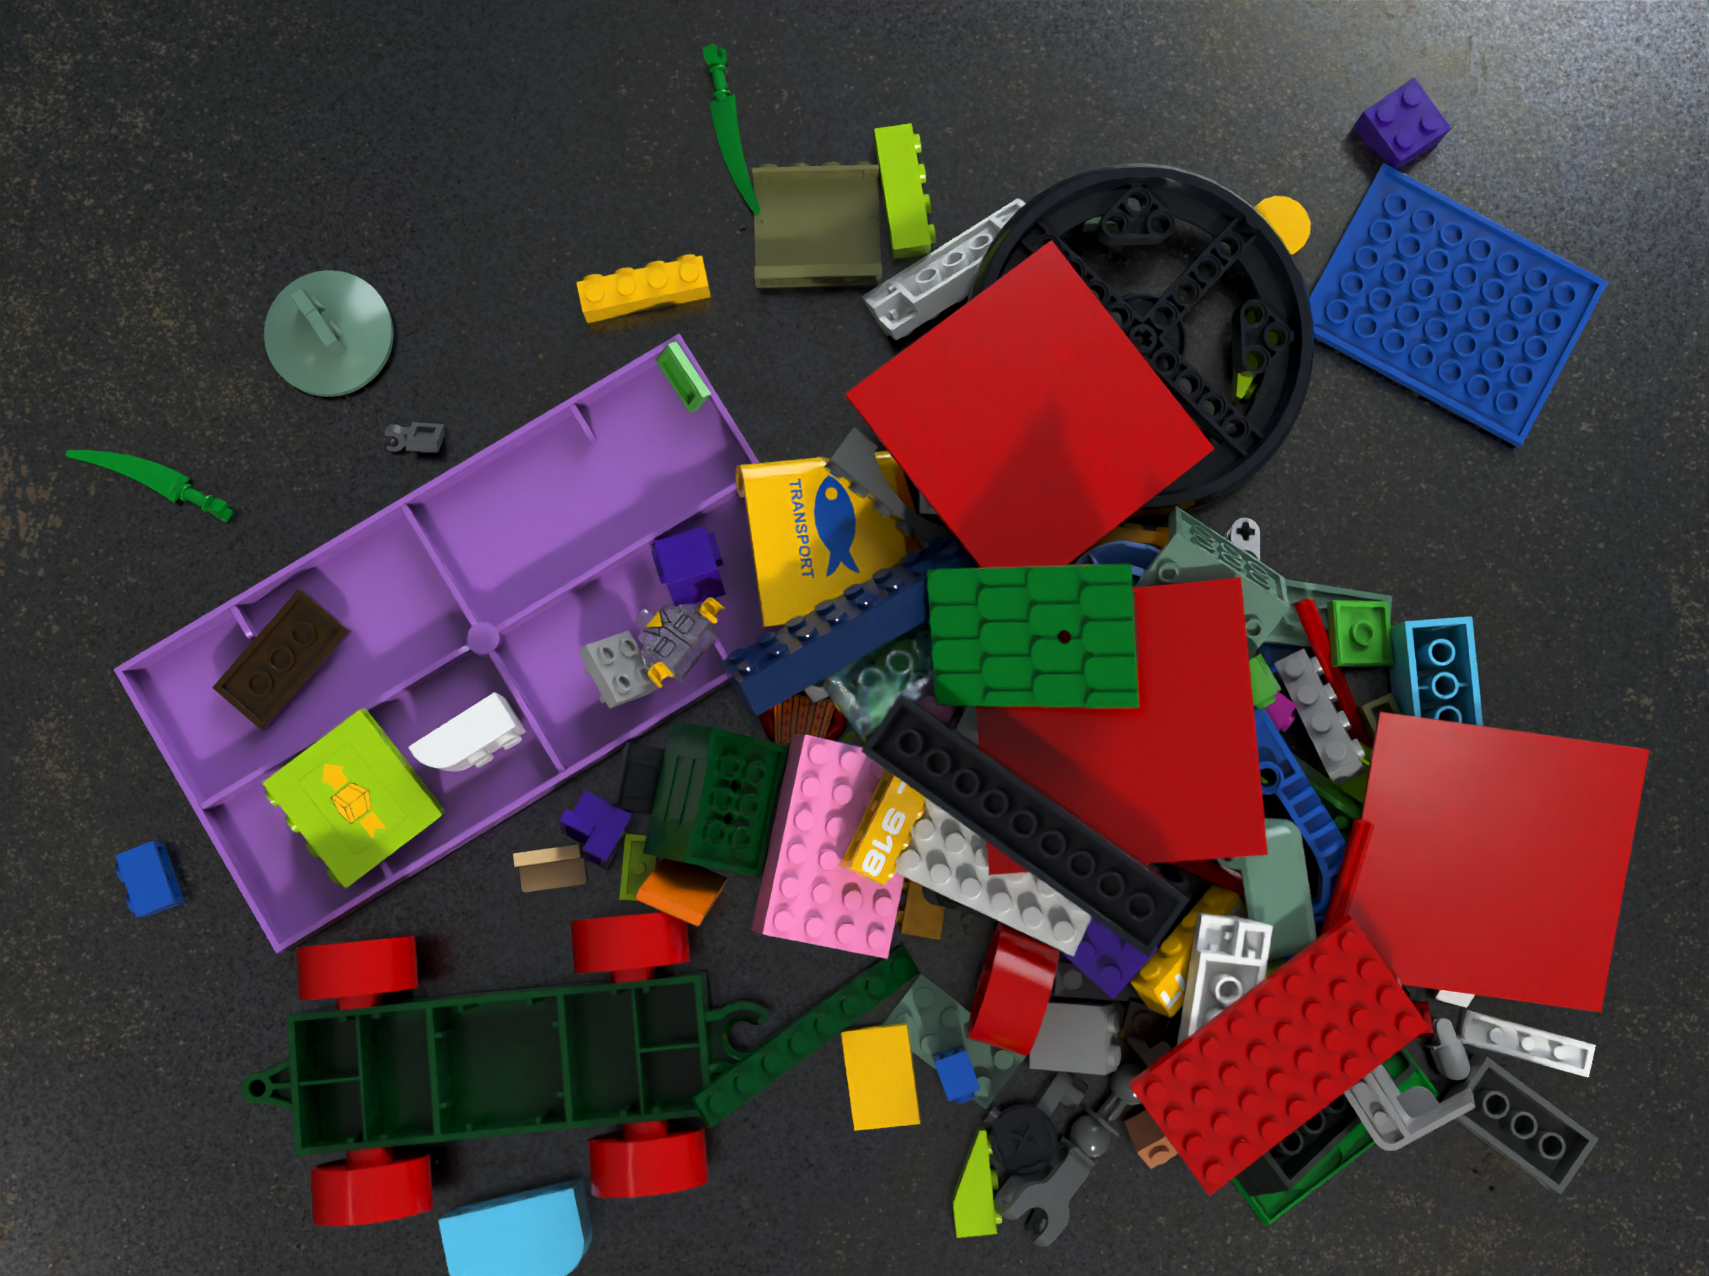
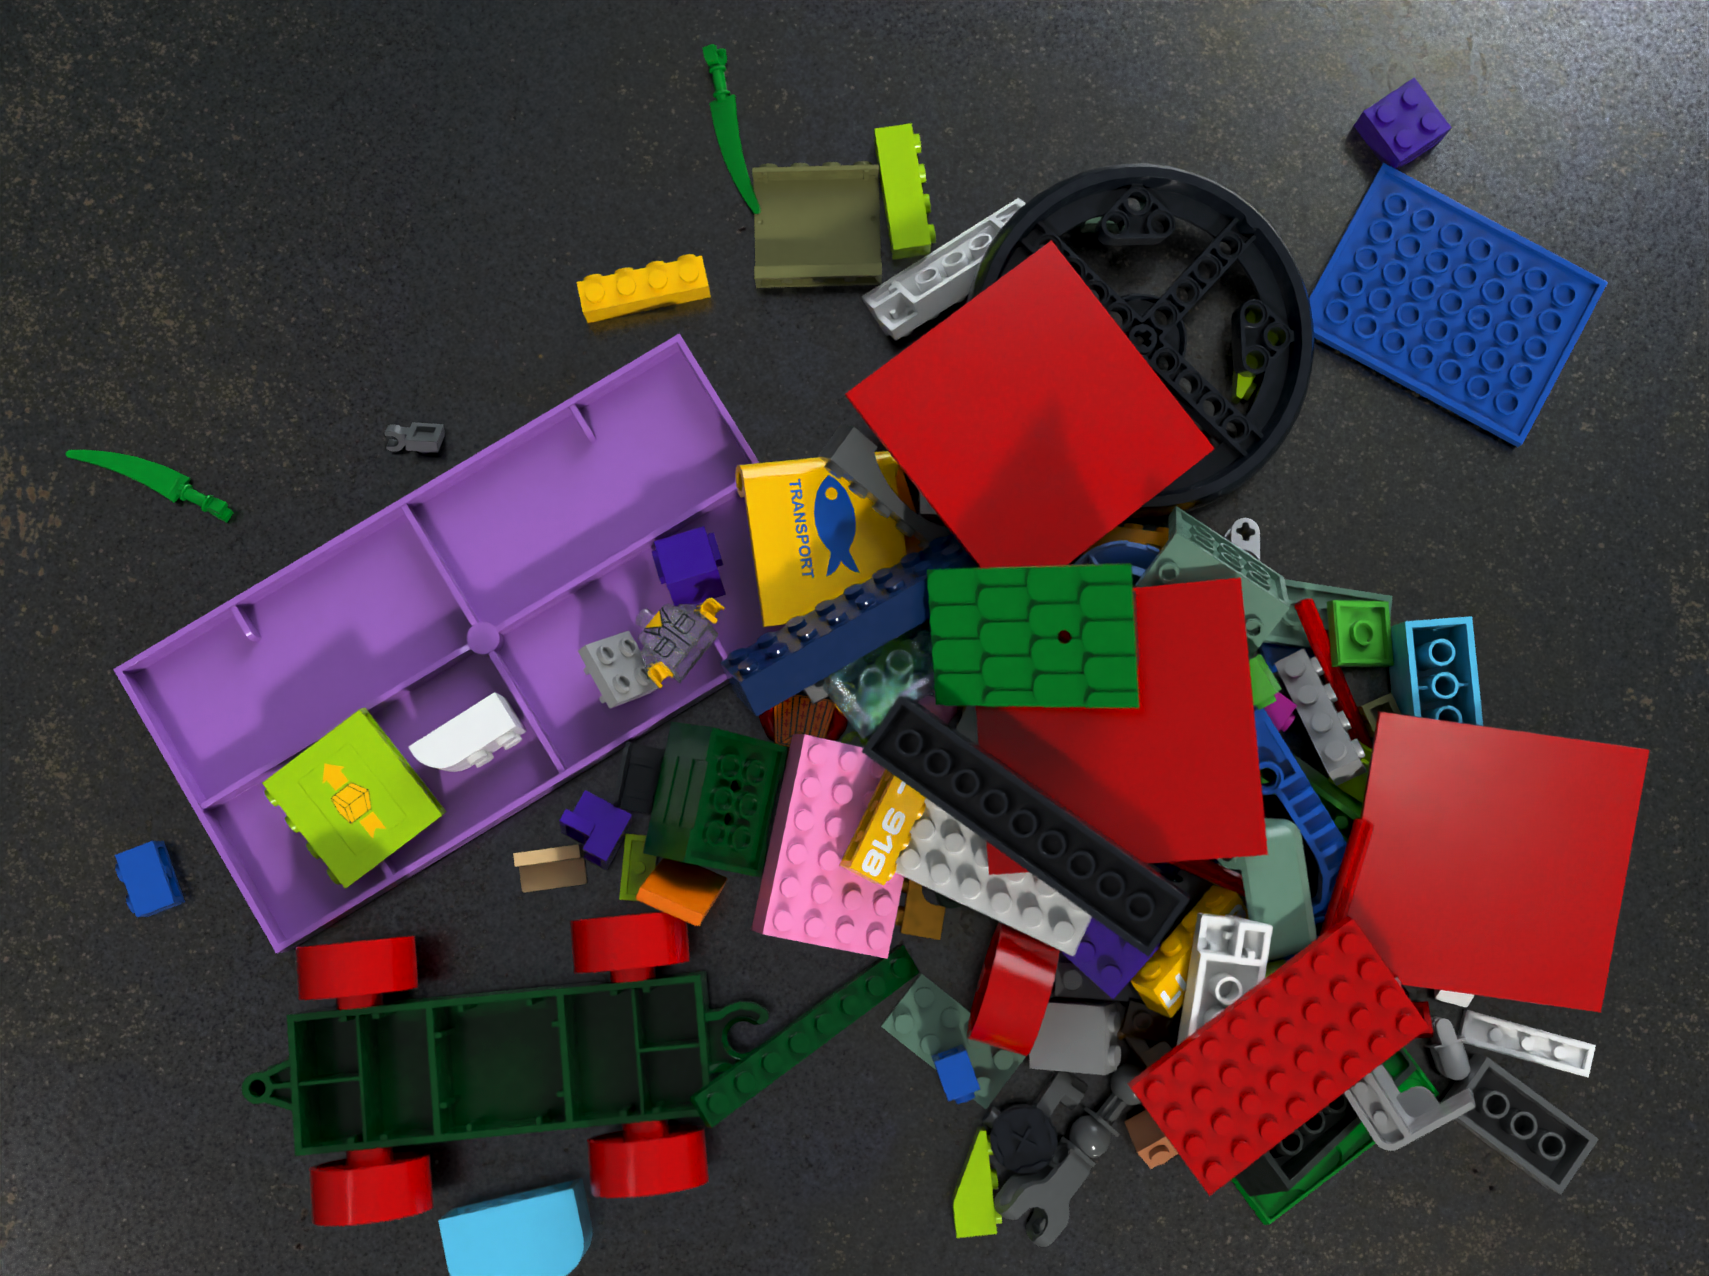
dark brown plate [212,588,352,730] -> none
sand green bracket [264,270,394,397] -> none
bright green tile [656,341,711,413] -> none
yellow tile [841,1022,921,1131] -> none
yellow tile [1254,196,1311,255] -> none

